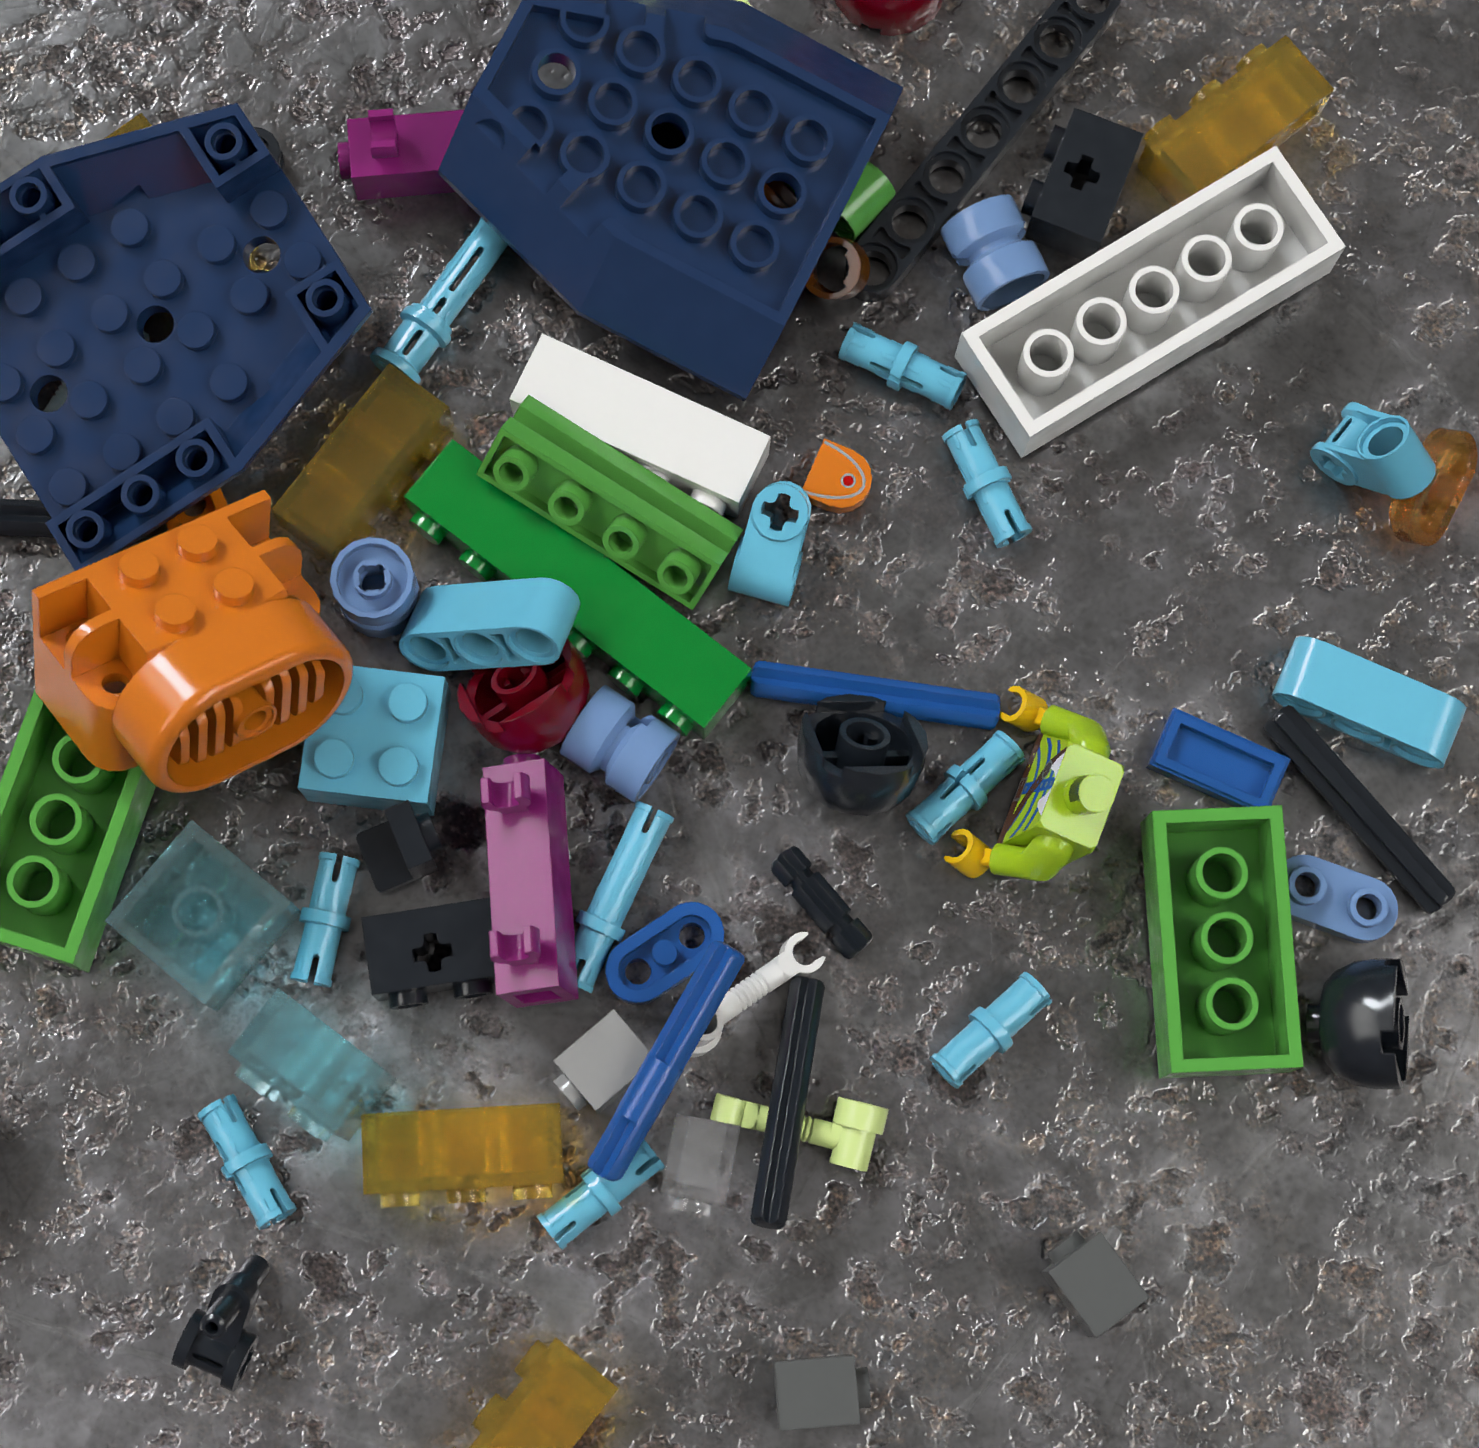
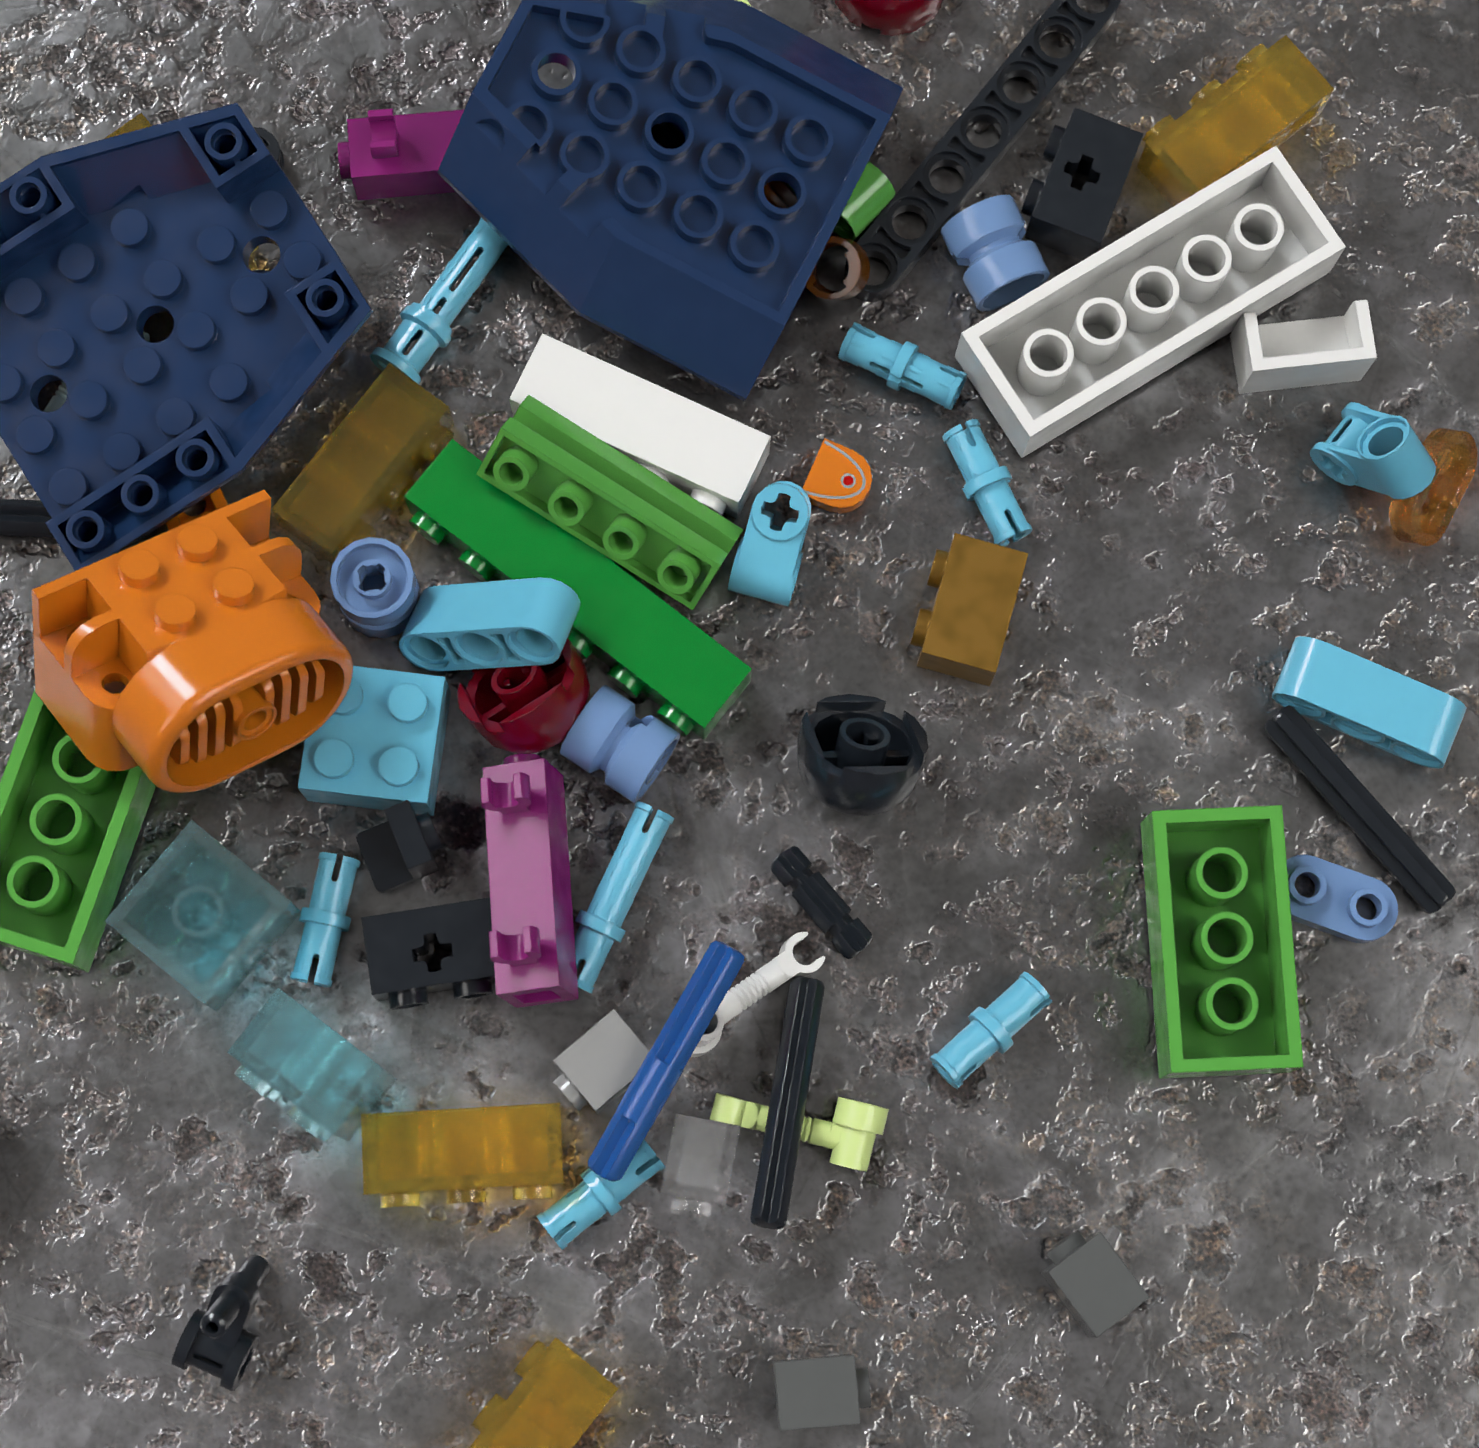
medium azure pin [197,1094,297,1230] -> none
blue plate [605,902,724,1005] -> none
blue axle [750,661,1001,730] -> none
medium azure pin [905,730,1026,845] -> none
lime torso [944,686,1124,881] -> none
blue tile [1146,707,1291,807] -> none
black cylinder [1306,958,1409,1090] -> none
none -> pearl gold brick [910,533,1029,686]
none -> white panel [1230,300,1377,394]

